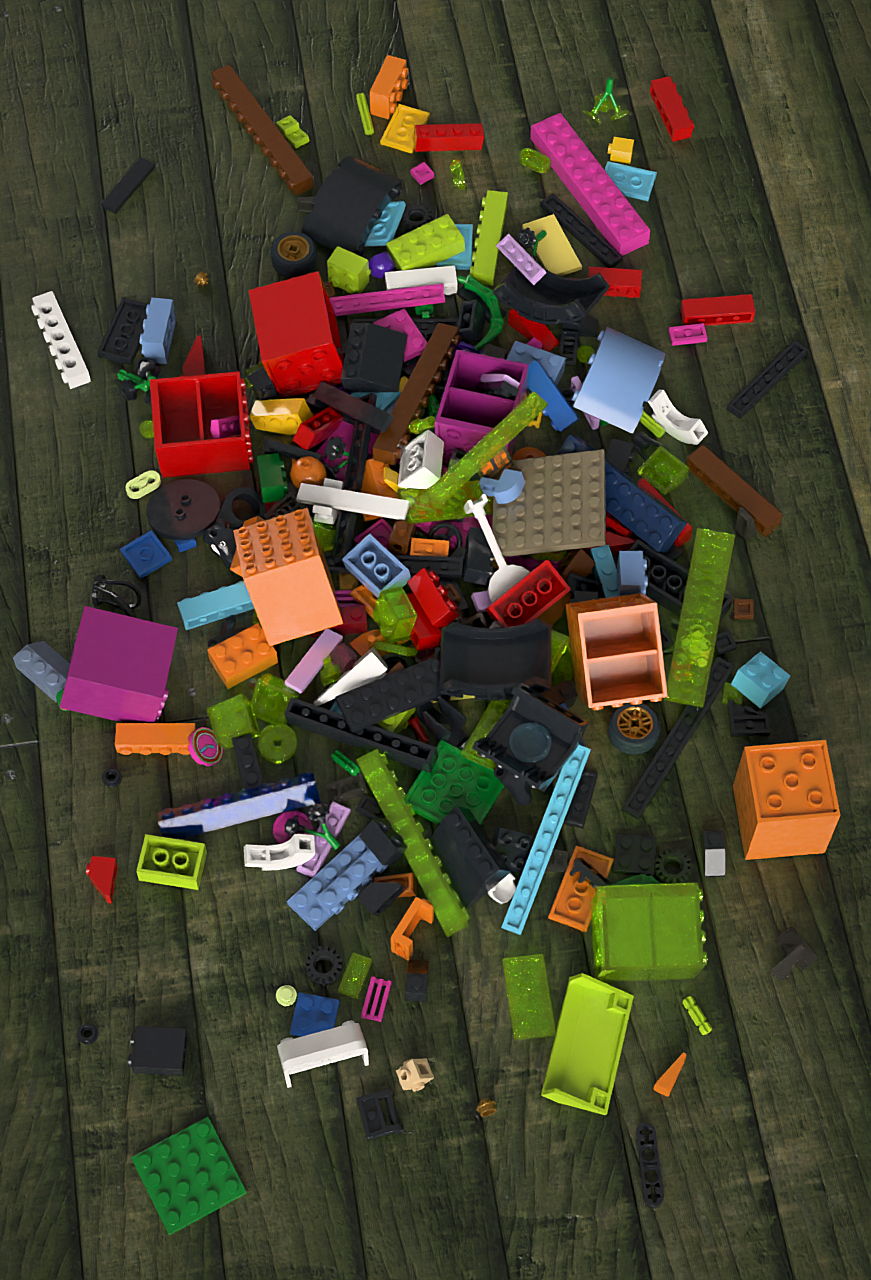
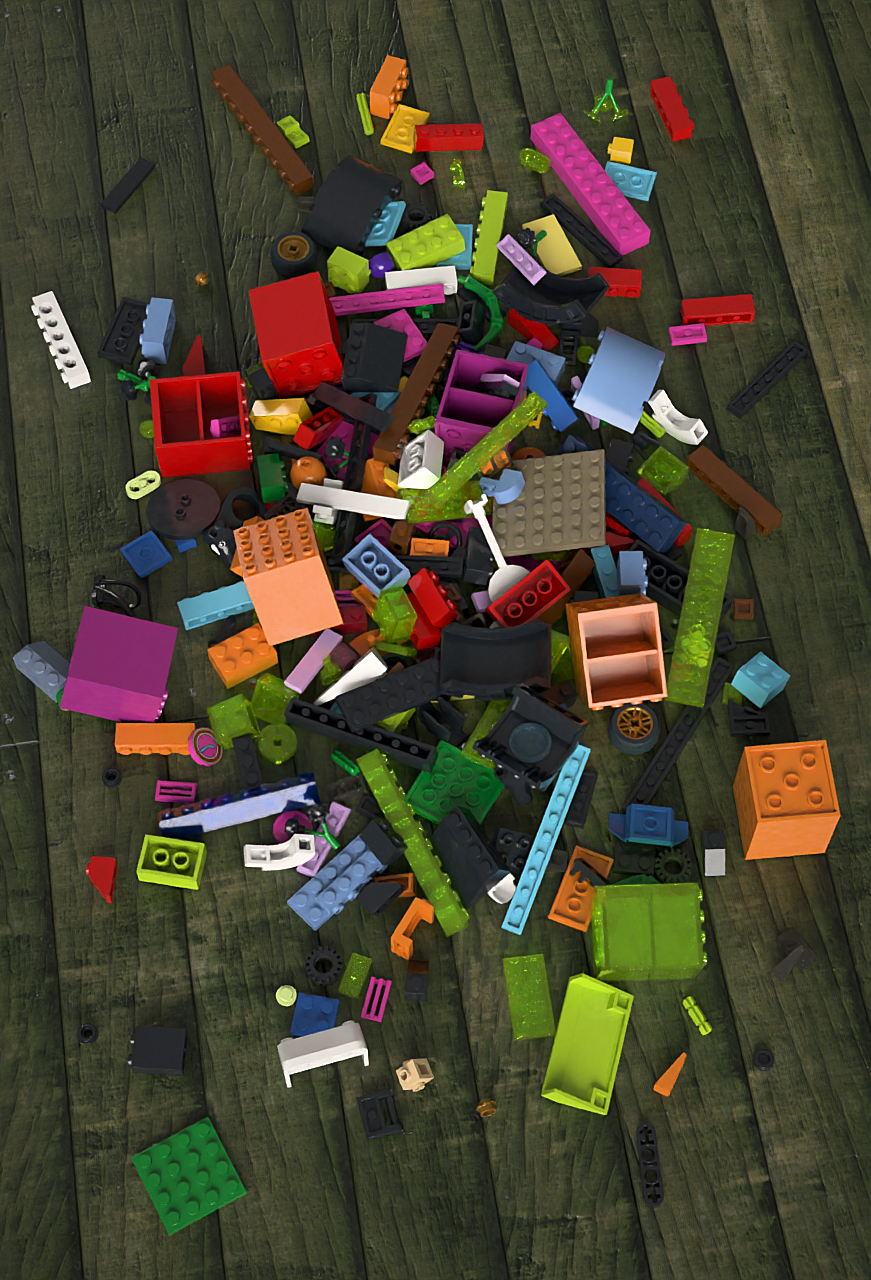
red piece [408,717,429,744] -> none
black slope [566,573,602,599] -> none
none -> dark pink tile [155,780,197,804]
none -> blue piece [608,803,688,847]
none -> black tile [752,1049,774,1071]

